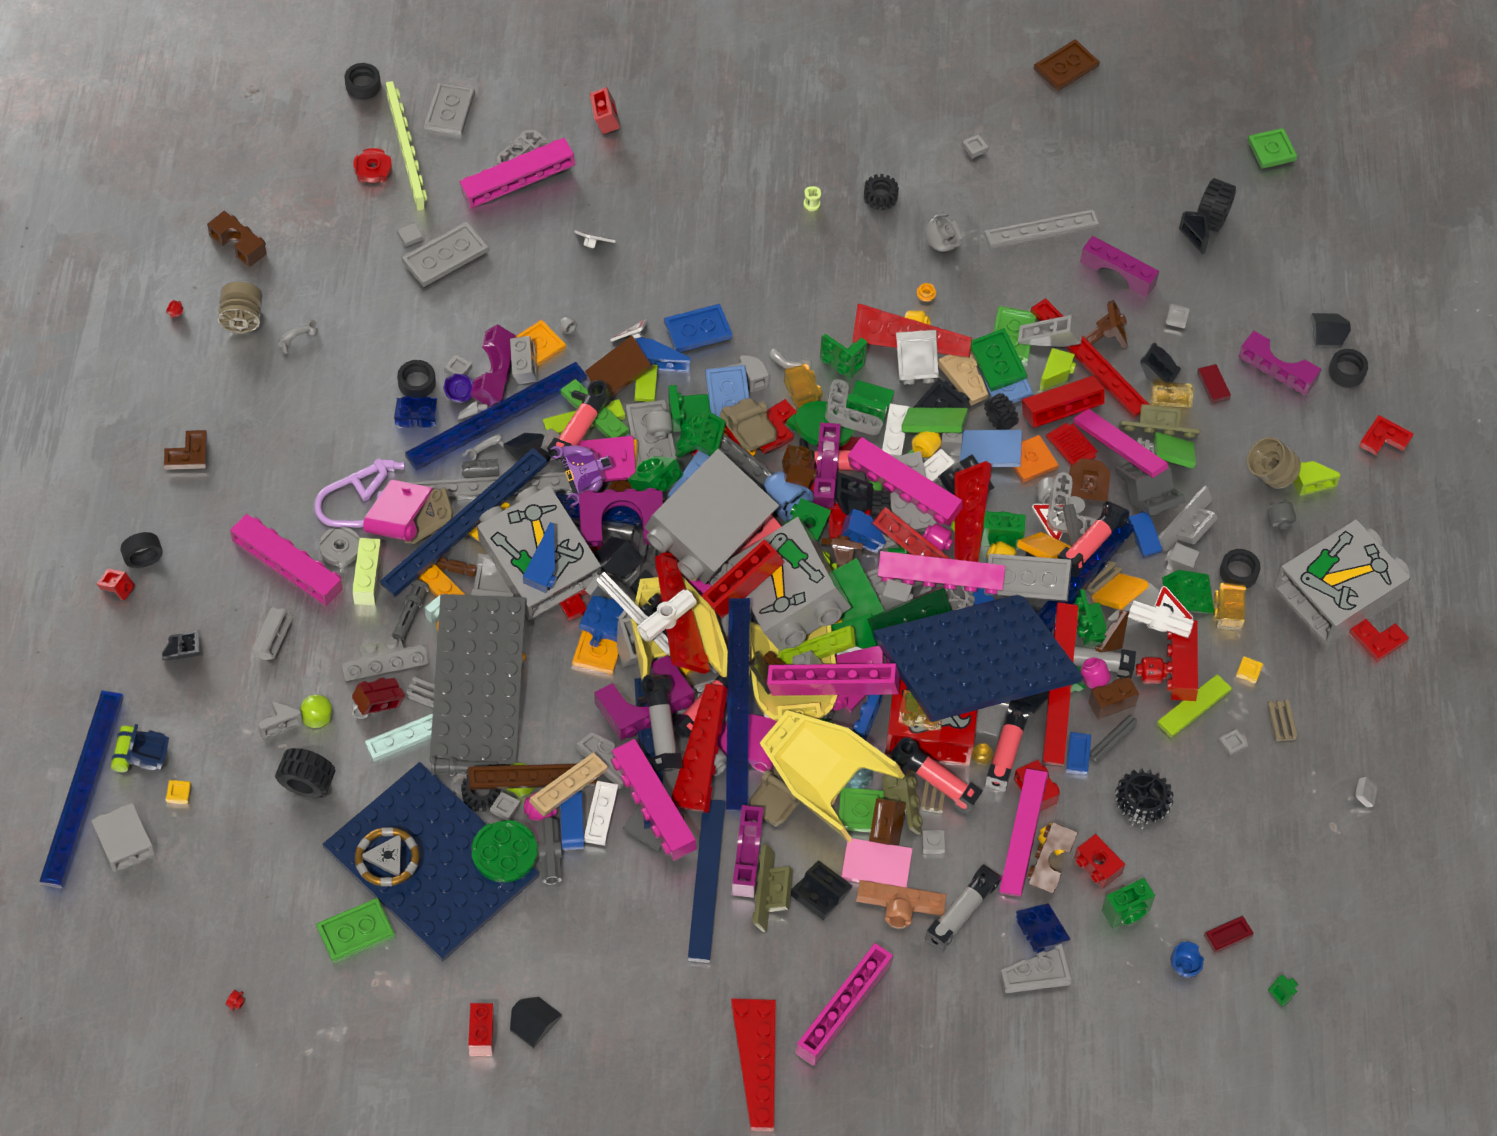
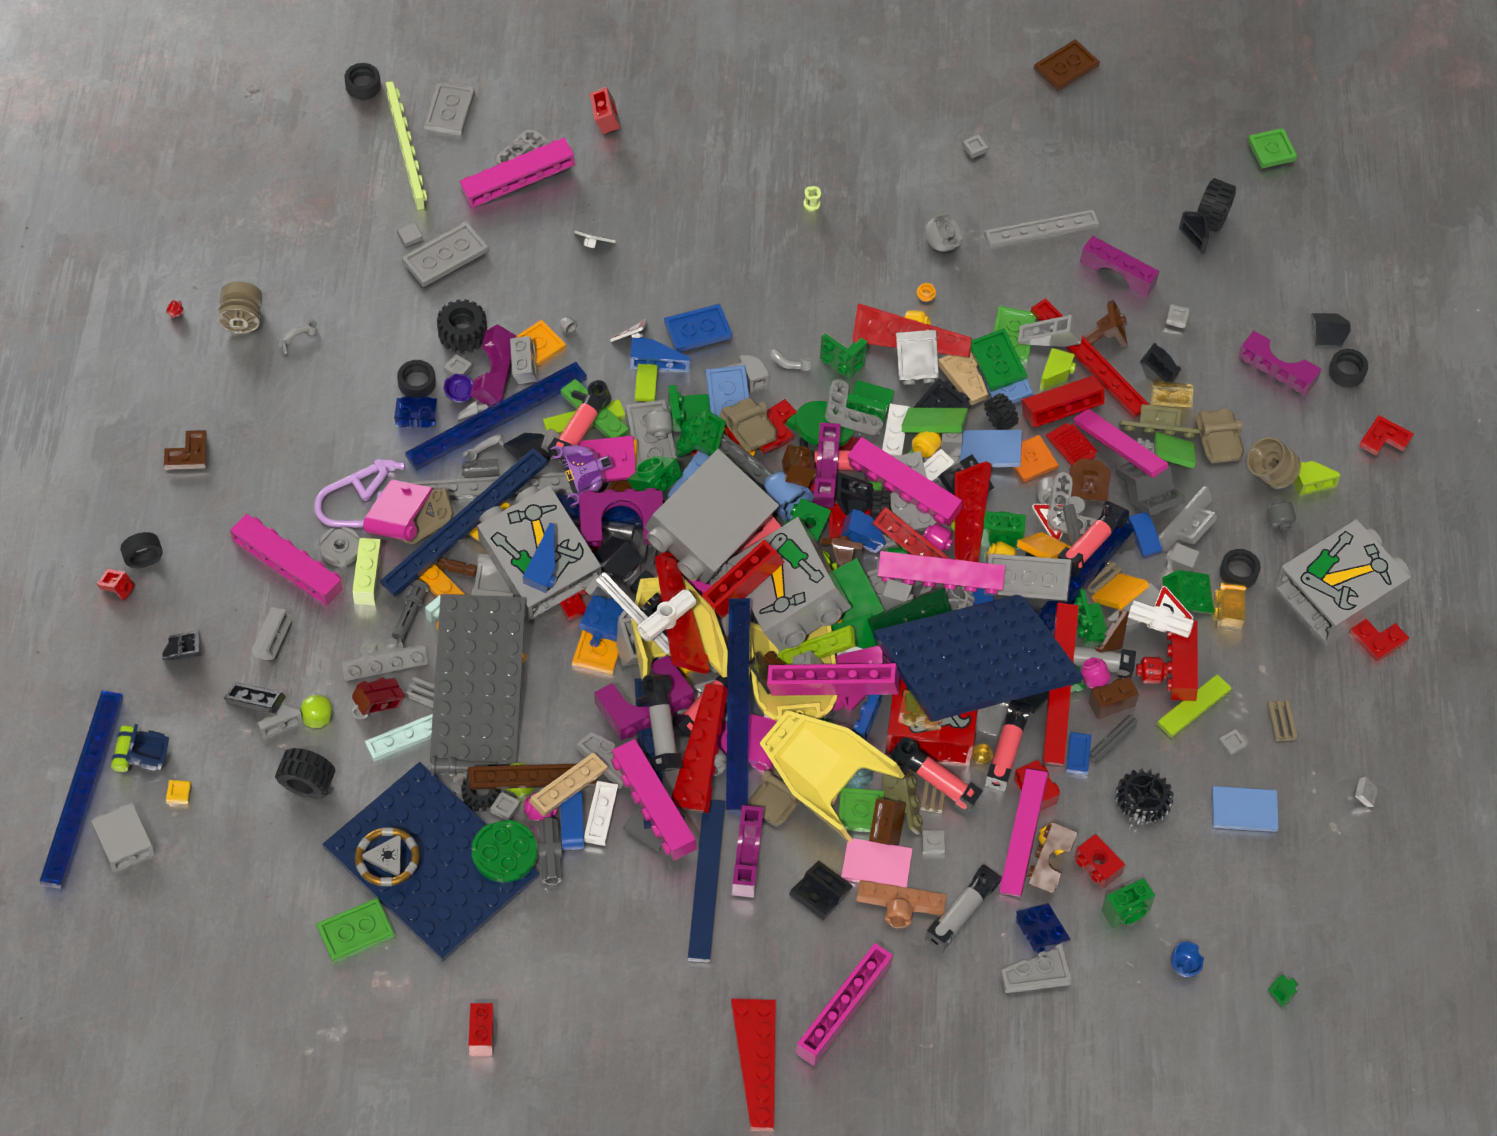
reddish brown arch [207,210,266,268] -> none
red plate [225,990,246,1011] -> none
red plate [353,148,392,183] -> none
black slope [510,997,562,1049] -> none
reddish brown tile [585,335,653,397] -> none
olive bracket [753,844,793,932] -> none
clear yellow brick [784,363,823,410] -> none
black tyre [864,174,899,210] -> none
dark red tile [1197,364,1231,403] -> none
dark red tile [1204,915,1254,954] -> none
yellow tile [1236,656,1263,684] -> none
none -> black tile [224,682,286,714]
none -> black tyre [437,299,487,353]
none -> dark tan shield [1196,409,1244,463]
none -> medium blue tile [1212,786,1279,832]

